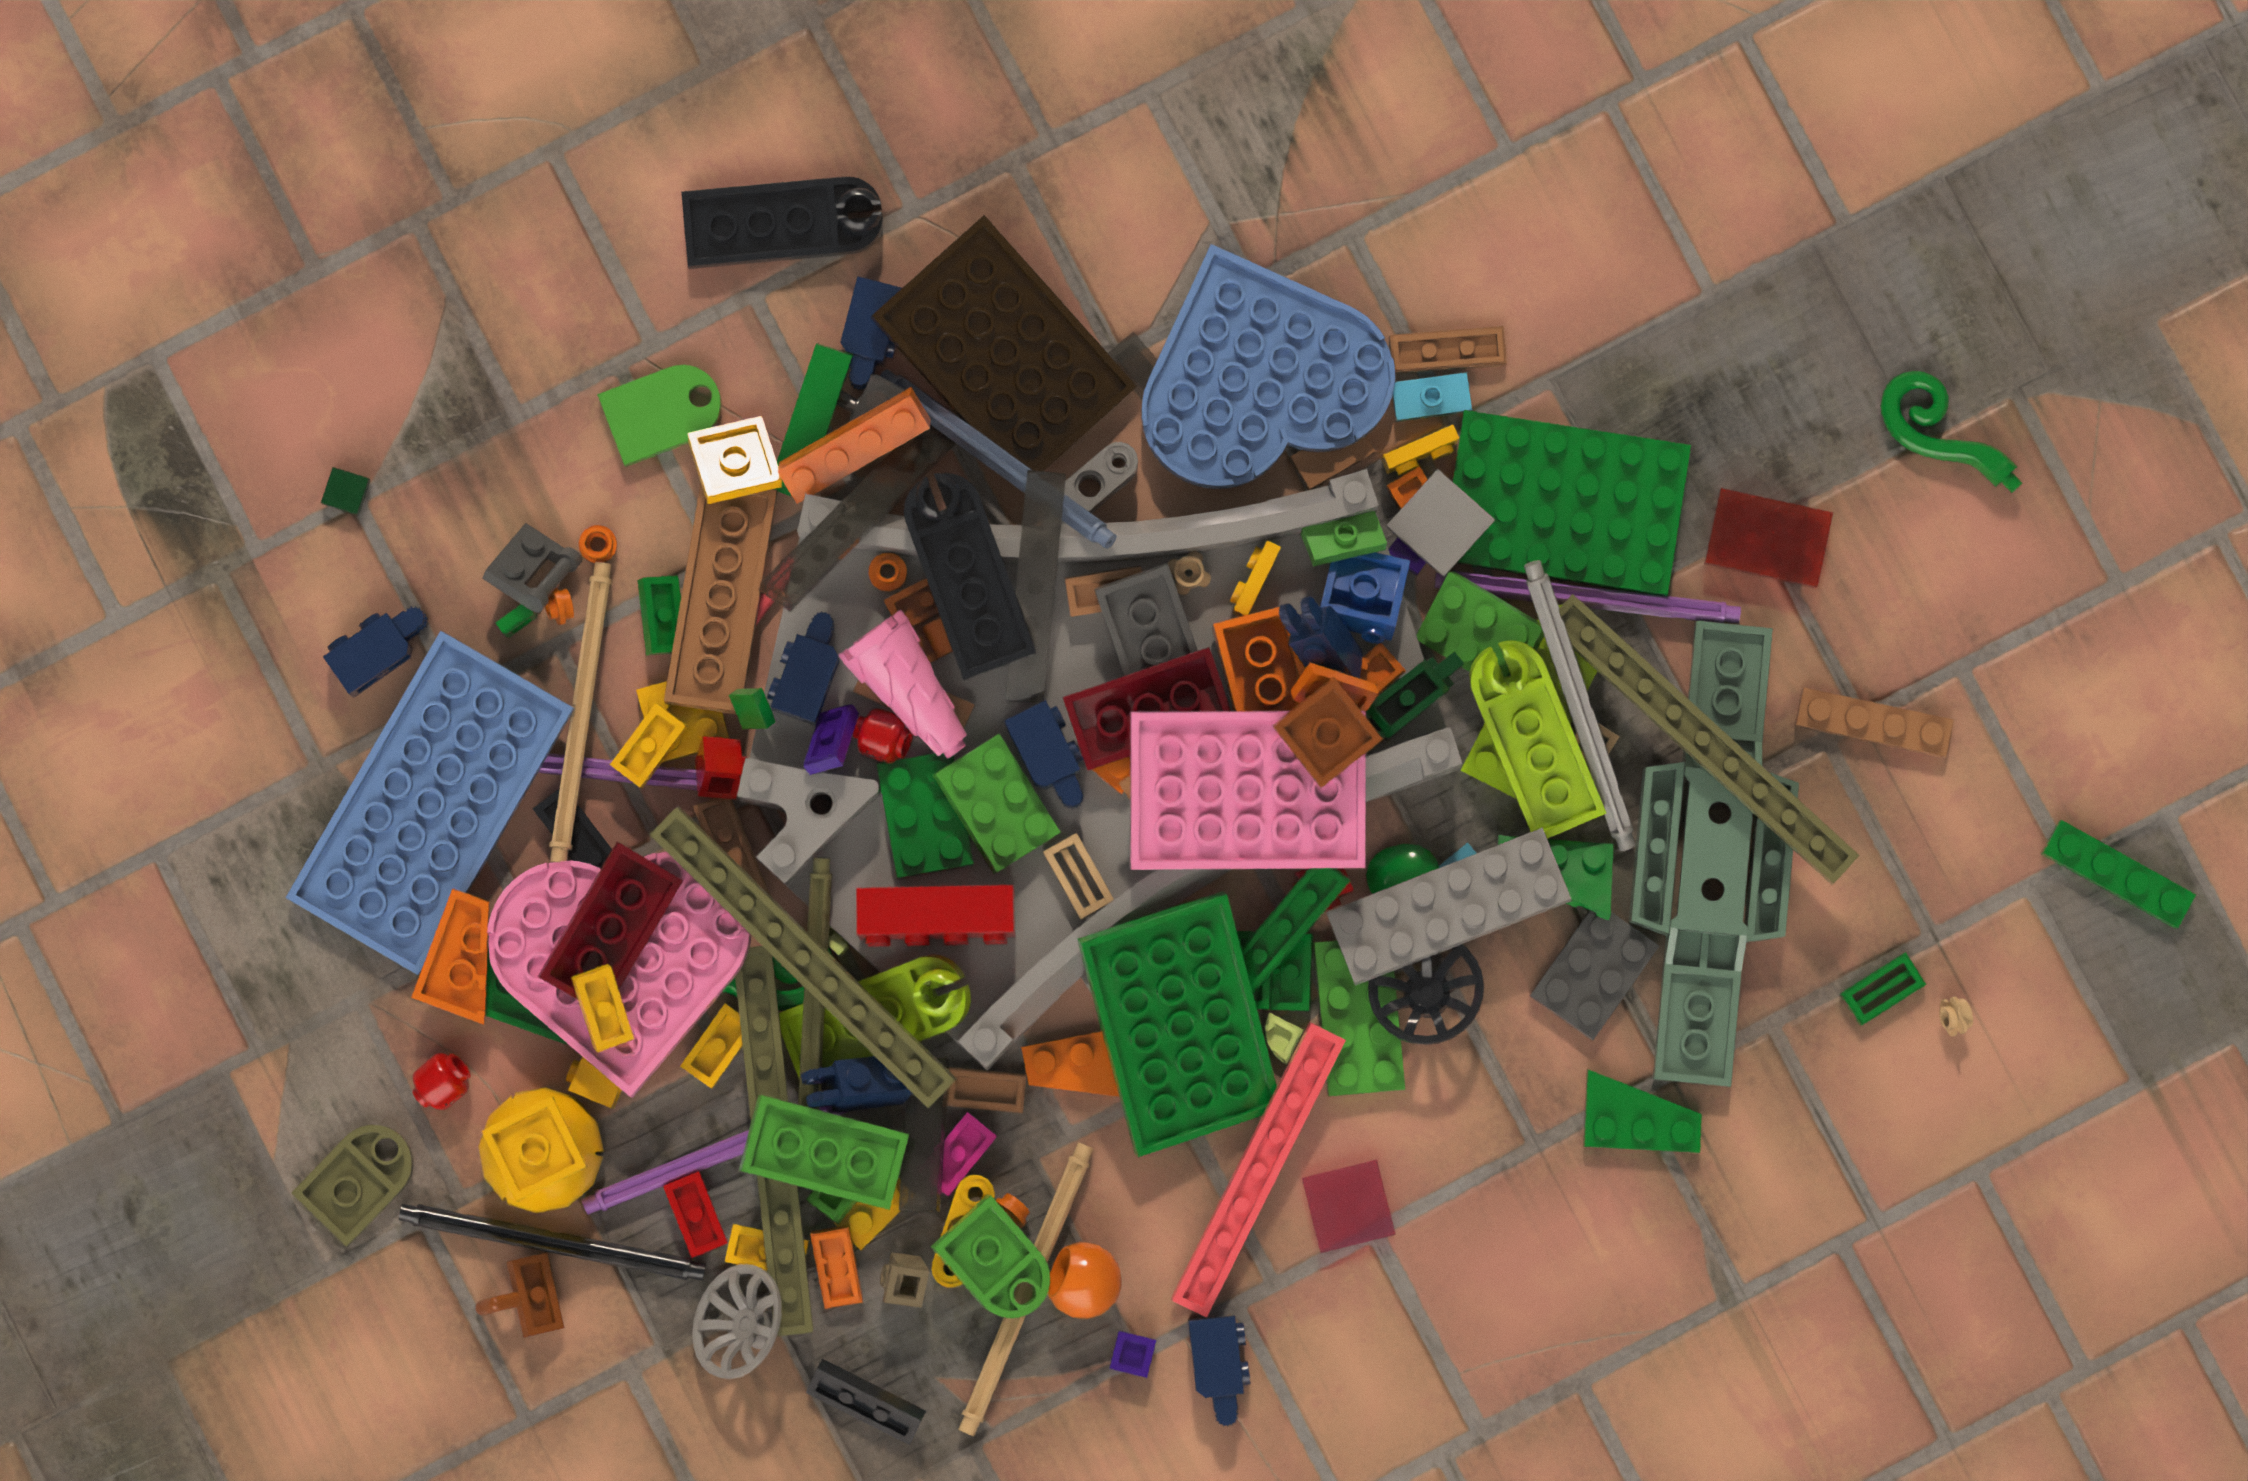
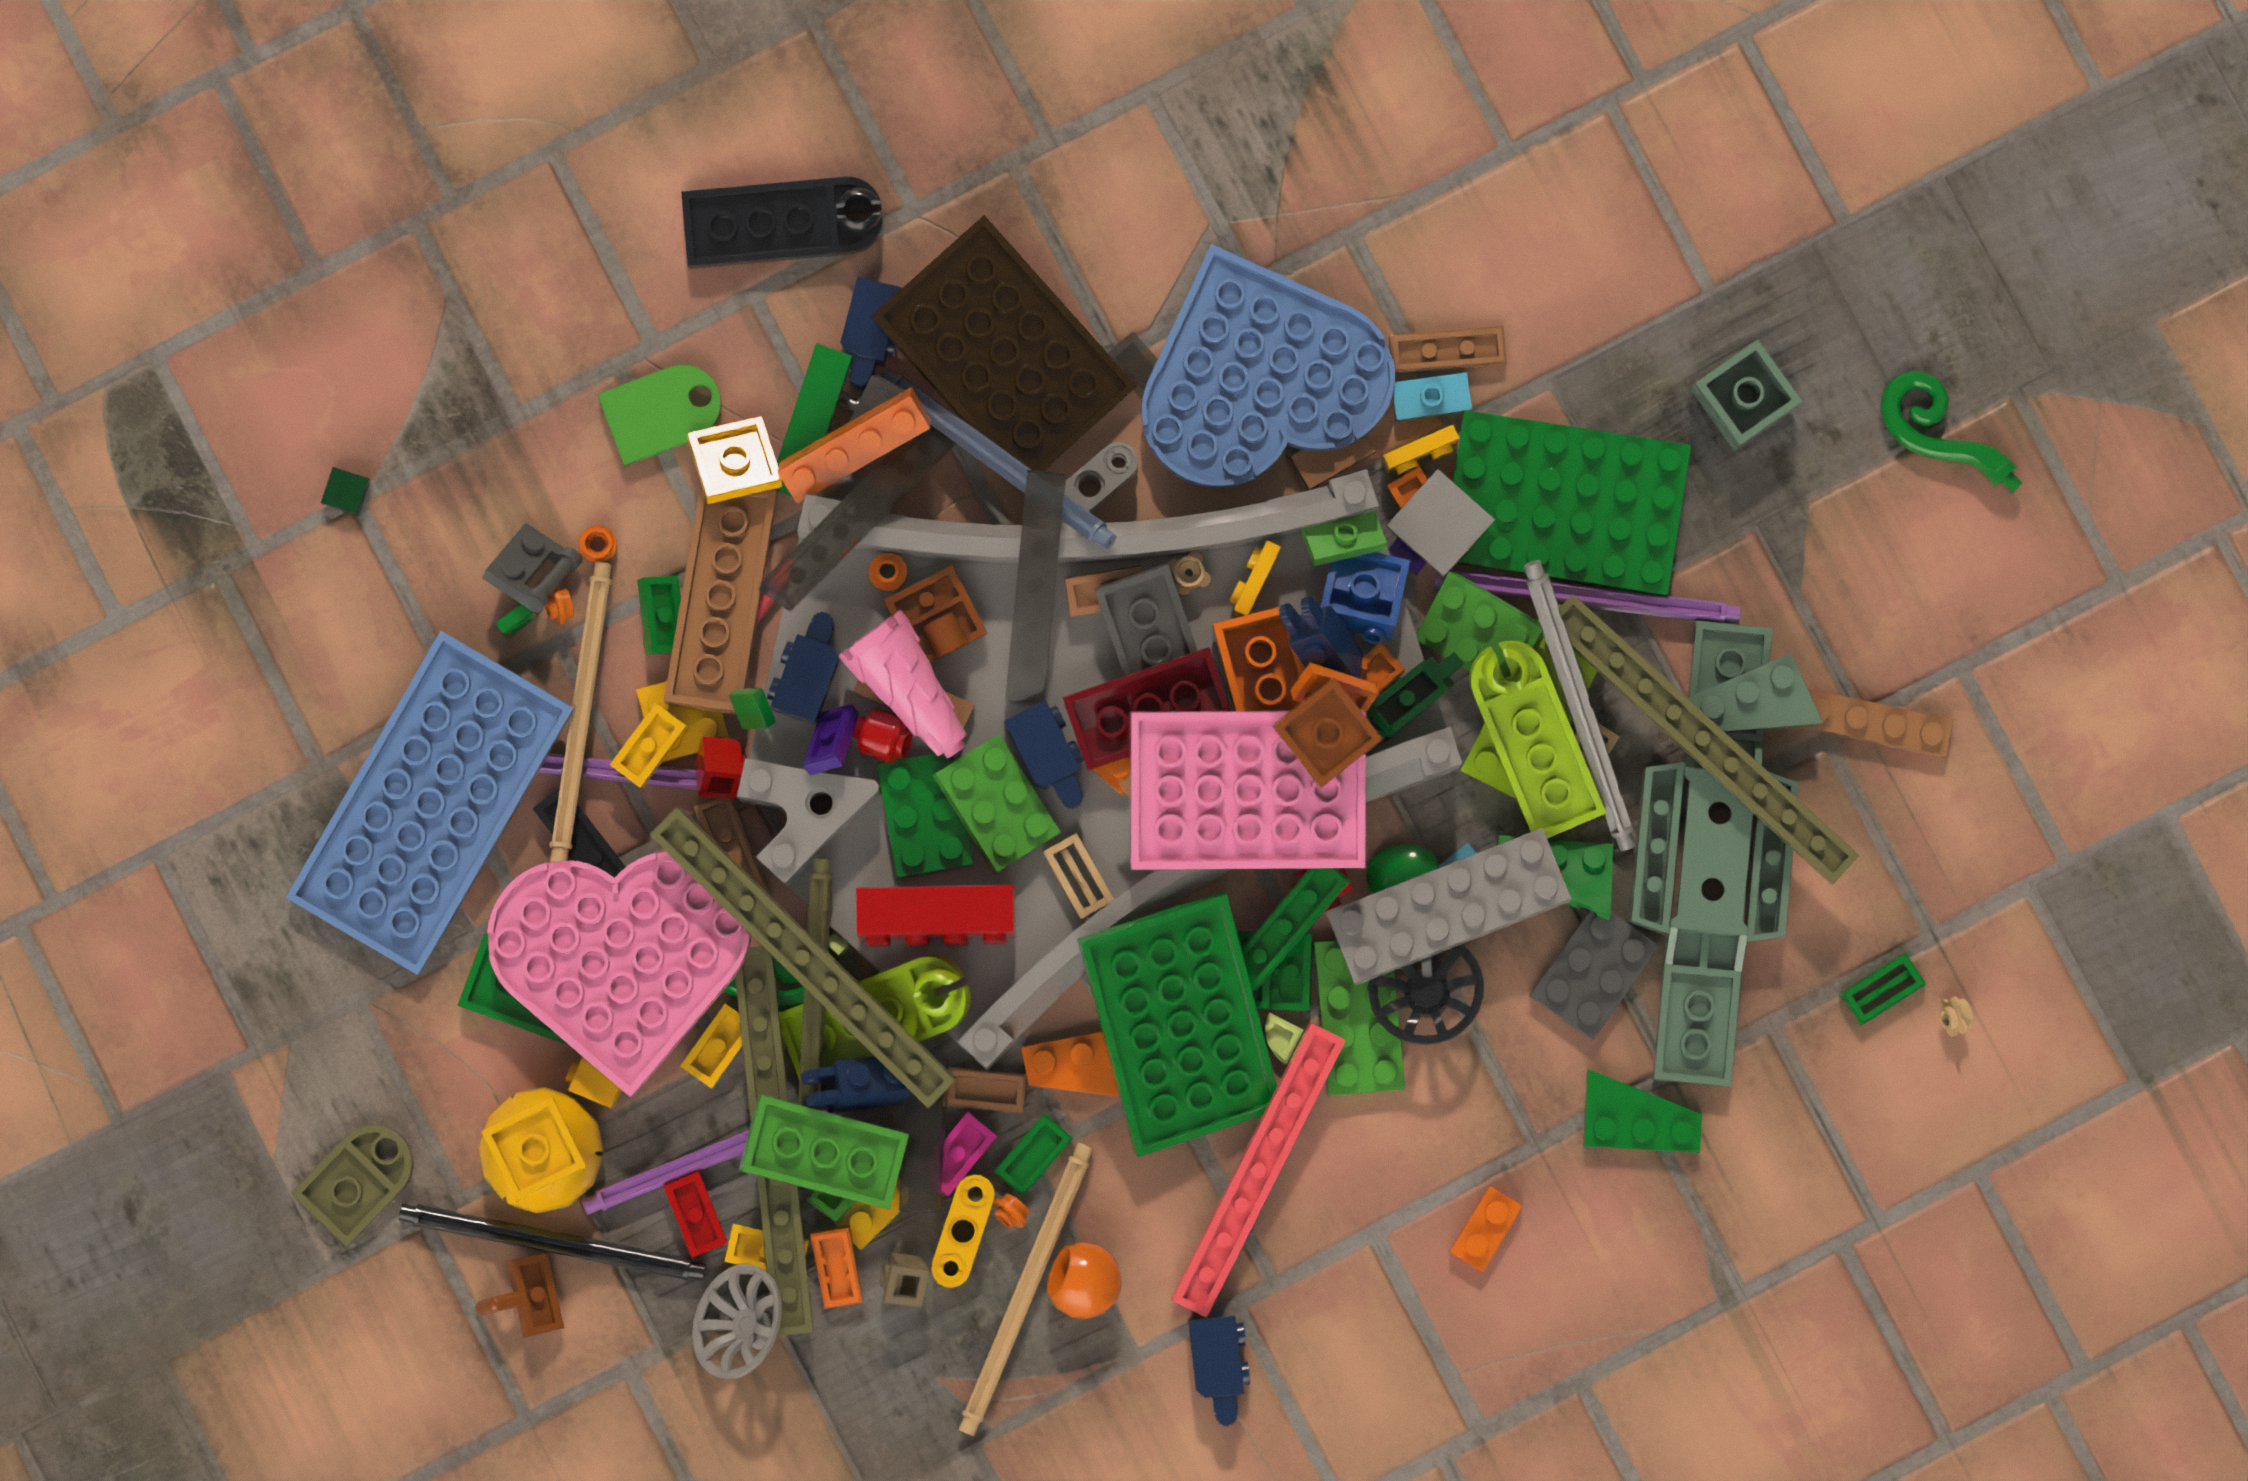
dark blue hinge [323,606,429,698] -> none
orange wing [411,888,490,1025] -> none
red head [412,1053,471,1110] -> none
dark red slope [537,842,683,1000] -> none
yellow plate [571,964,634,1052] -> none
black plate [806,1358,926,1445] -> none
black plate [904,473,1037,681] -> none
bright green tile [931,1194,1050,1318] -> none
dark purple plate [1109,1331,1156,1378] -> none
clear pink tile [1301,1159,1396,1253] -> none
clear red plate [1704,488,1833,589] -> none
green plate [2041,820,2196,929] -> none
none -> green tile [994,1113,1073,1197]
none -> orange plate [1449,1186,1523,1272]
none -> sand green wing [1688,653,1823,733]
none -> sand green brick [1691,339,1802,452]

